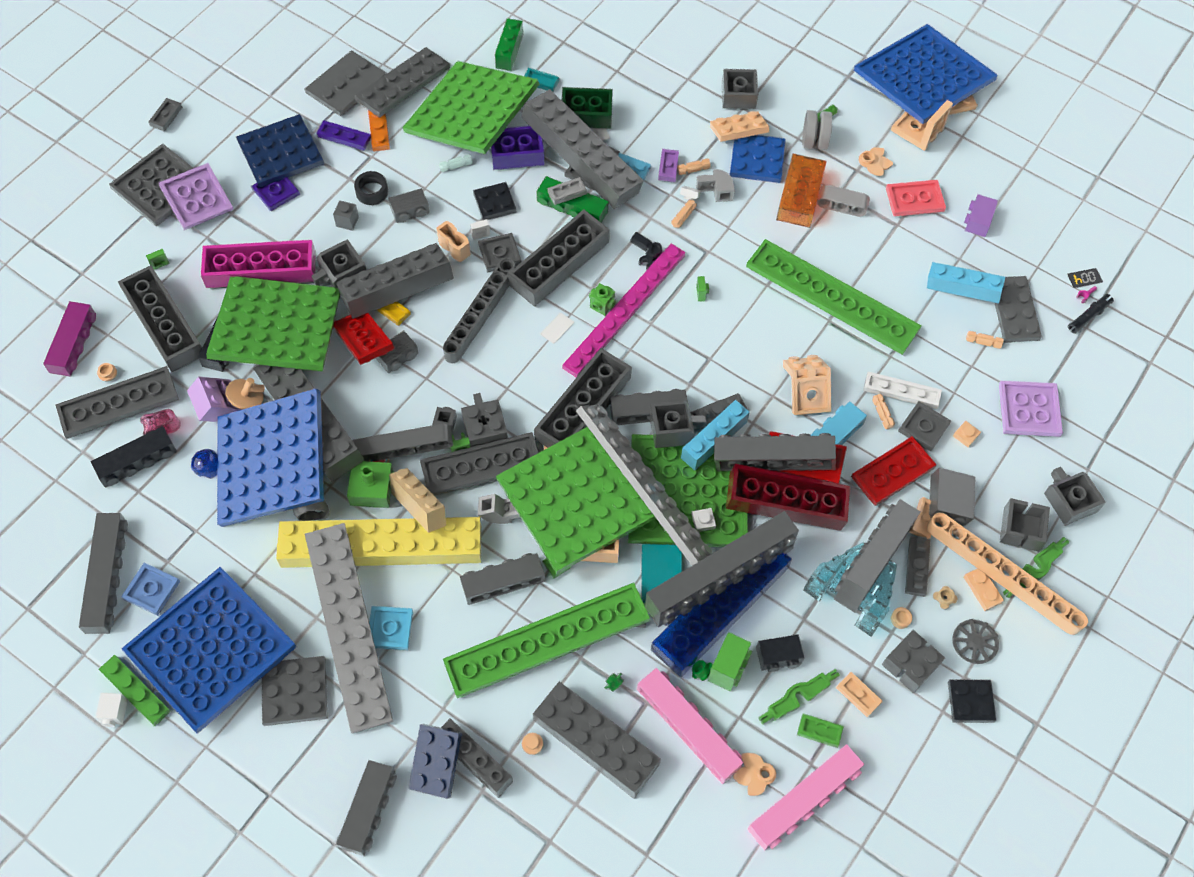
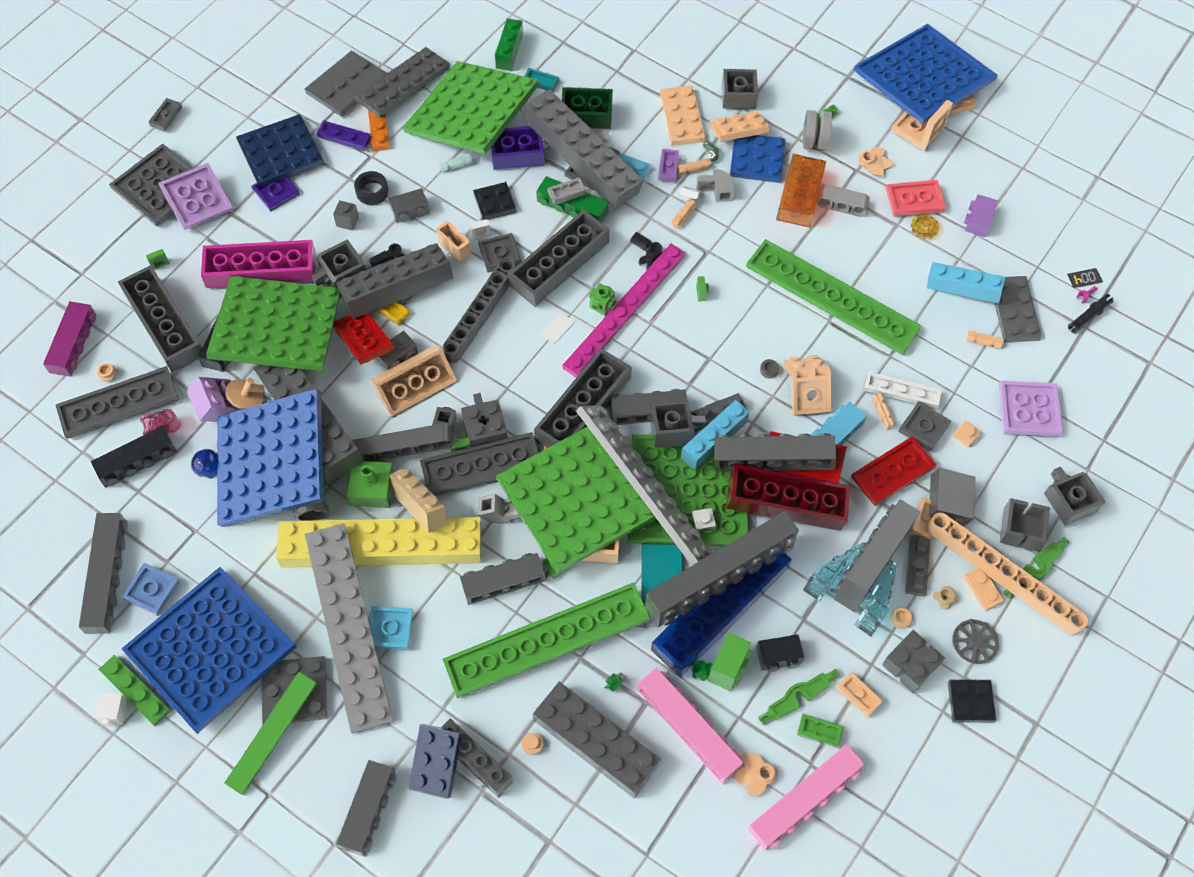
none -> bright green tile [224,672,317,795]
none -> black bar [369,243,405,267]
none -> light nougat slope [370,345,457,417]
none -> light nougat plate [660,86,705,146]
none -> clear green arm [703,140,719,162]
none -> dark grey tile [760,359,779,379]
none -> clear yellow gear [910,214,939,239]

